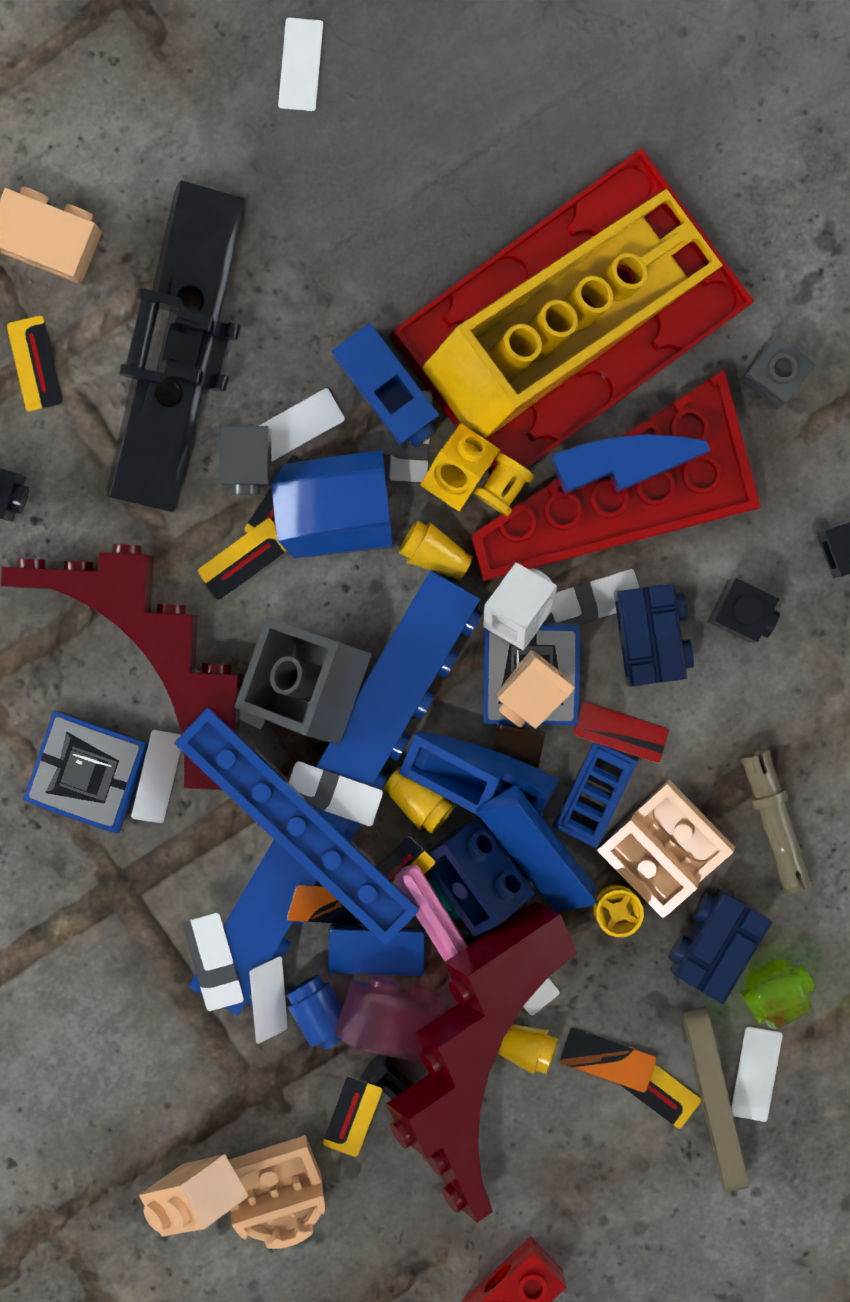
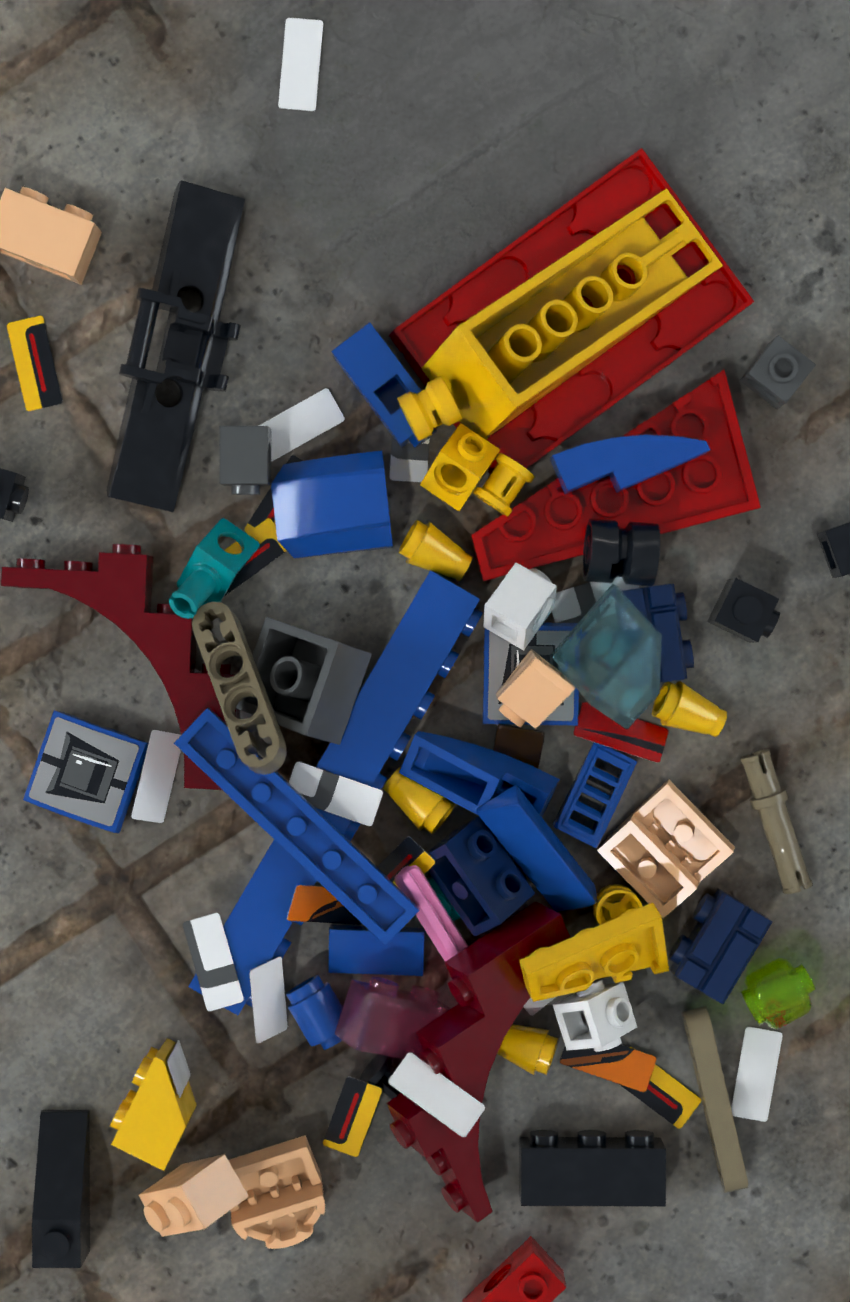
none -> black slope [32,1110,90,1268]
none -> yellow slope [110,1038,197,1171]
none -> white sticker [167,1040,191,1098]
none -> teal bracket [169,518,260,619]
none -> dark tan beam [192,602,287,775]
none -> white sticker [388,1053,485,1137]
none -> yellow wheel [397,376,462,442]
none -> yellow wing [519,902,669,1002]
none -> black brick [519,1130,666,1207]
none -> clear light blue slope [550,583,662,730]
none -> white brick [553,978,637,1052]
none -> black wheel [583,519,660,586]
none -> yellow cone [652,681,727,737]

